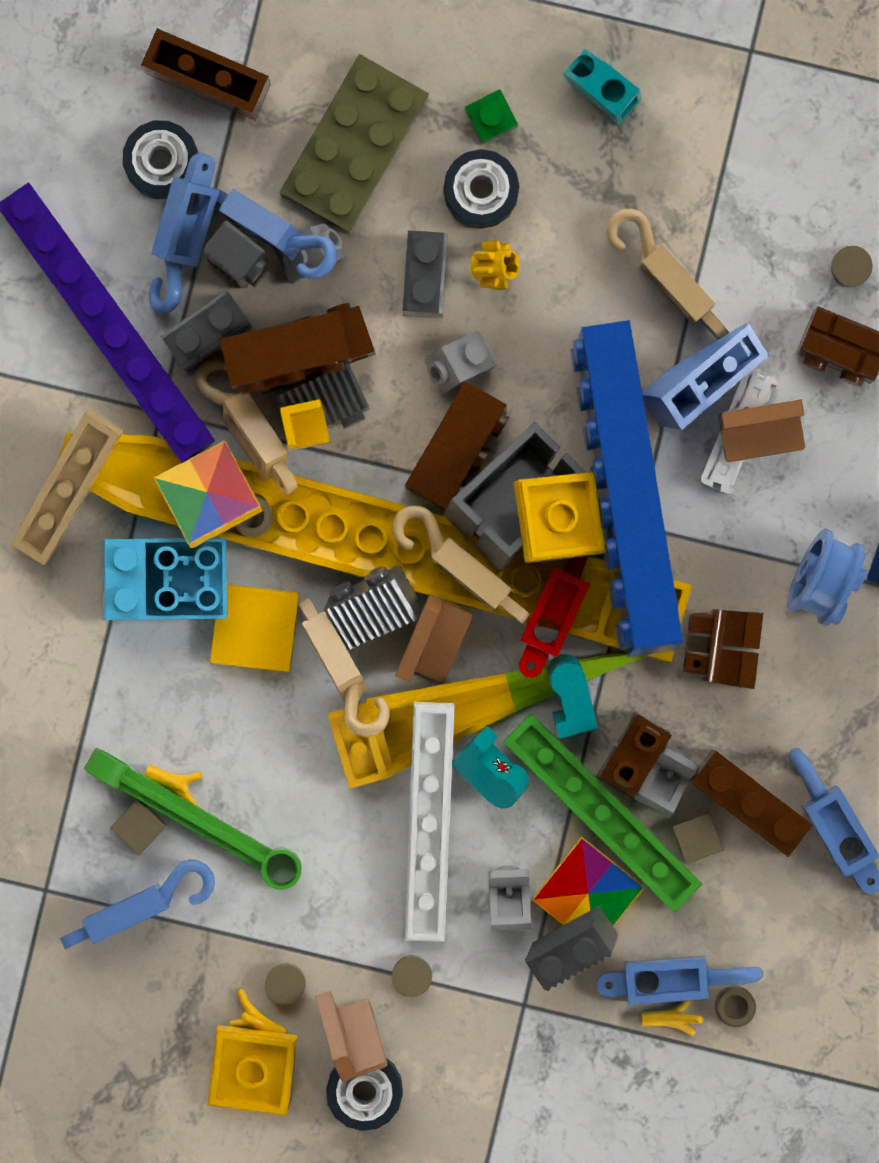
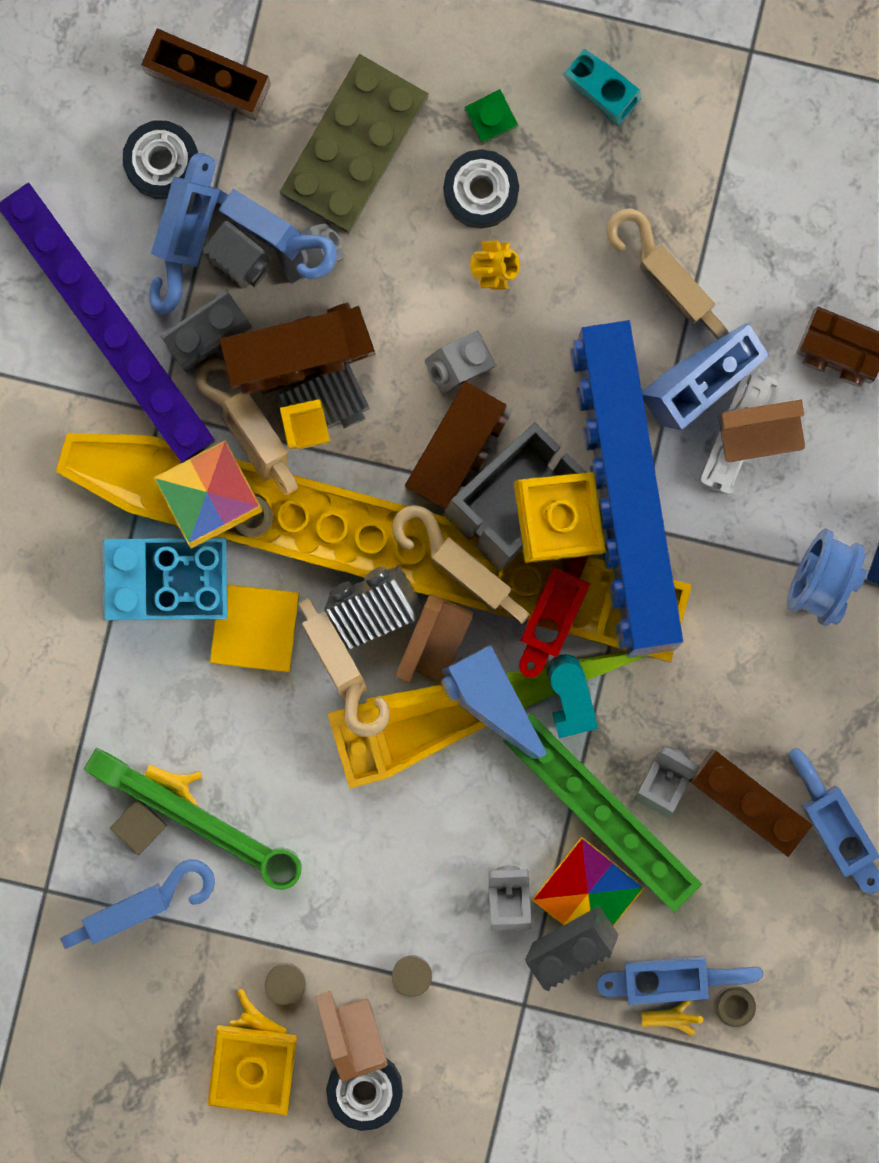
tan plate [10,409,124,566] -> none
dark grey brick [402,230,448,318] -> none
white tile [405,701,455,942] -> none
teal leg [452,725,529,809] -> none
reddish brown hips [596,711,672,798] -> none
dark tan tile [671,812,724,864] -> none
reddish brown hips [683,609,764,689] -> none
dark tan tile [831,246,873,287] -> none
none -> medium blue slope [441,645,547,759]

